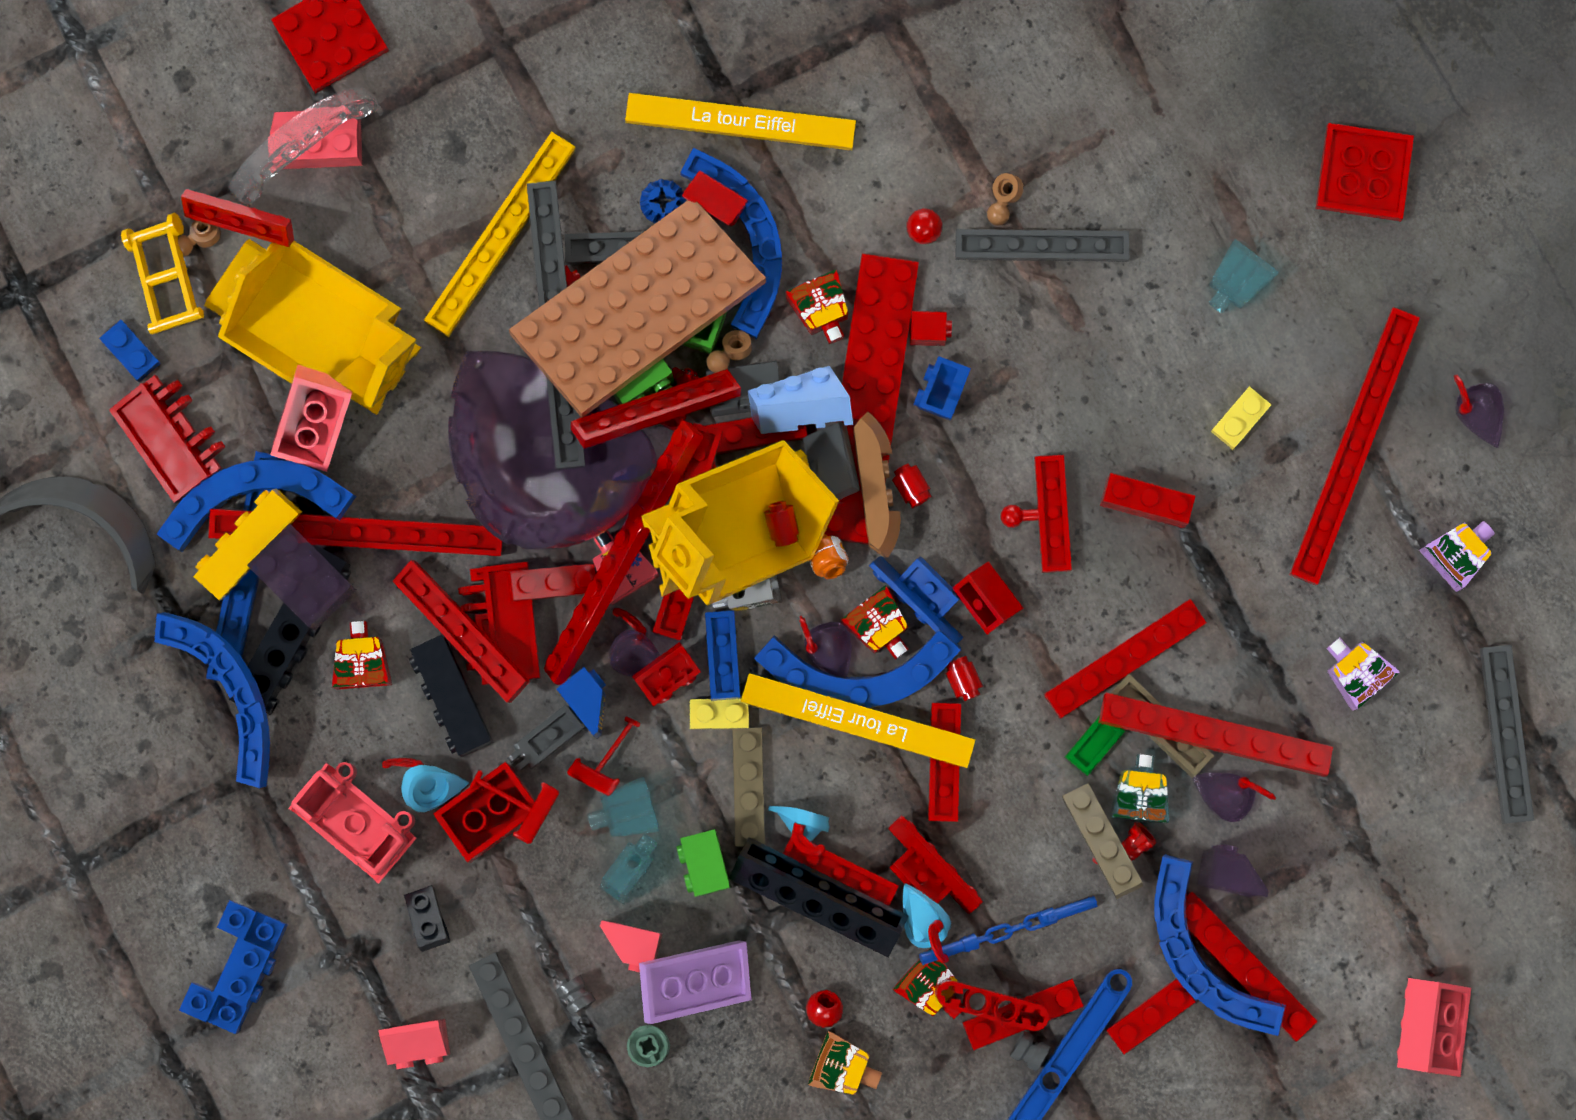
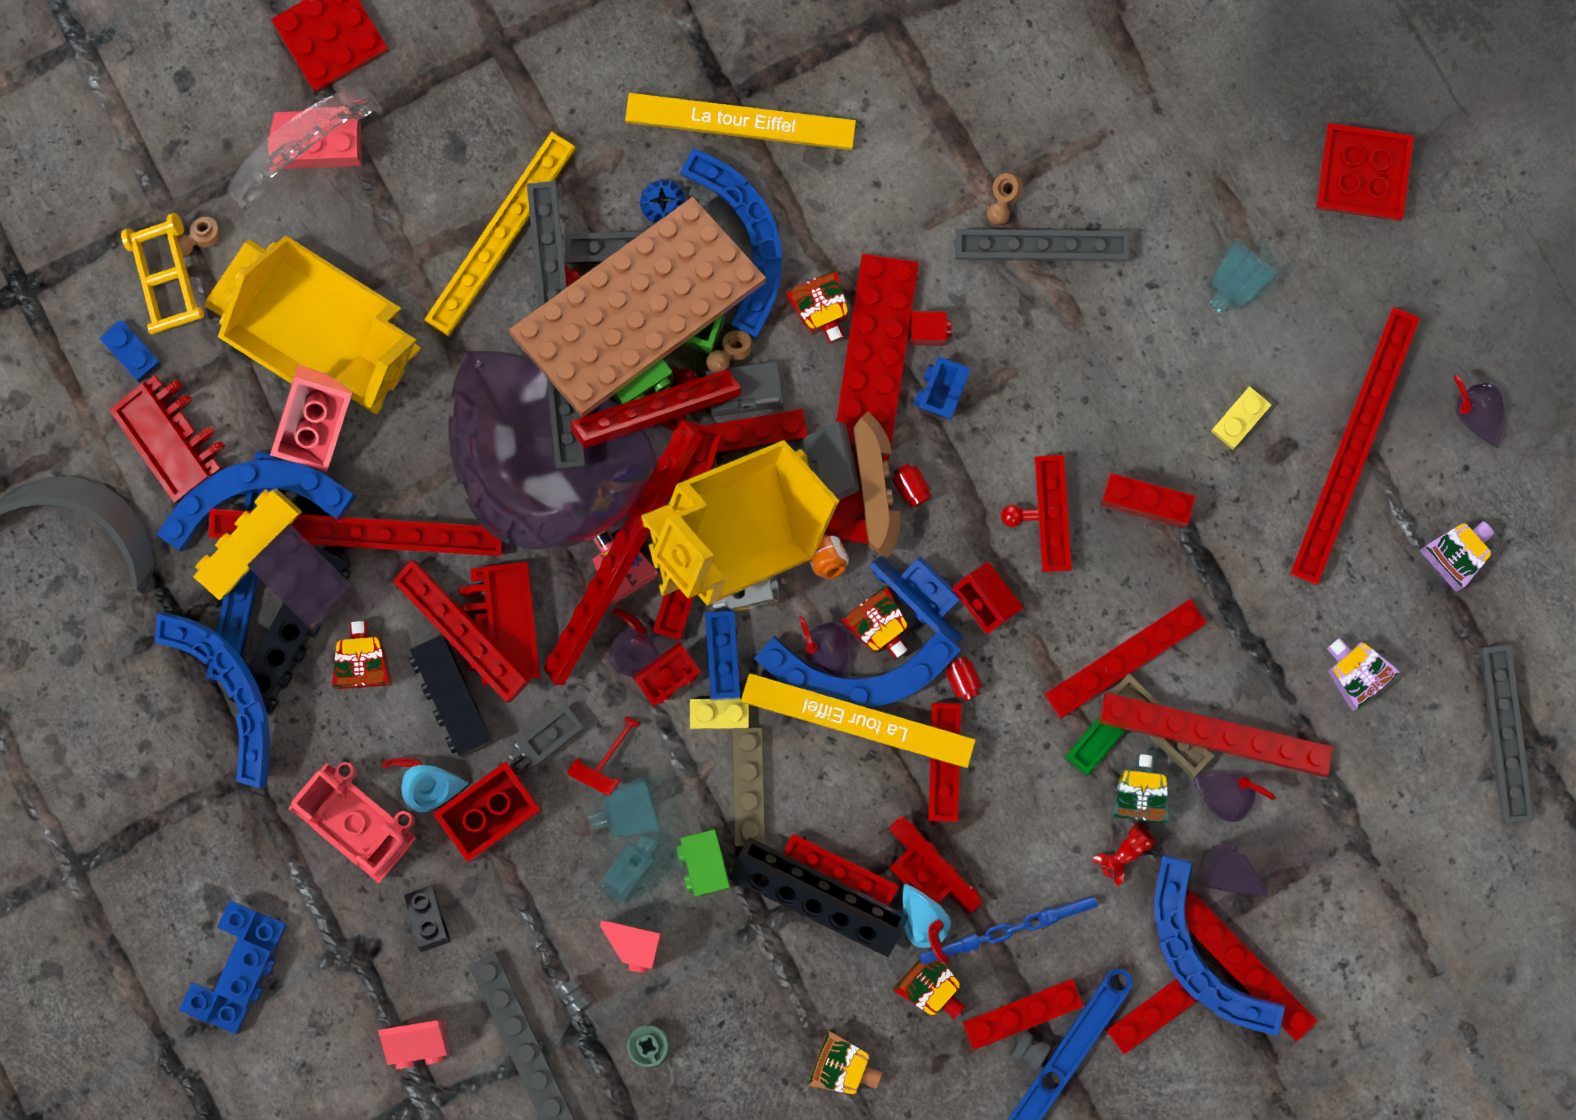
red plate [181,189,294,247] -> none
red piece [470,770,559,844] -> none
red plate [507,564,596,602] -> none
blue slope [557,667,606,739] -> none
lavender plate [639,940,751,1024] -> none
red slope [682,170,749,226] -> none
light blue wedge [748,366,853,434] -> none
red brick [764,501,799,547] -> none
medium azure piece [768,806,830,856] -> none
red piece [806,990,843,1028] -> none
red piece [906,208,943,244] -> none
red beam [934,979,1049,1031] -> none
dark tan plate [1062,783,1143,899] -> none
coral slope [1397,978,1471,1077] -> none

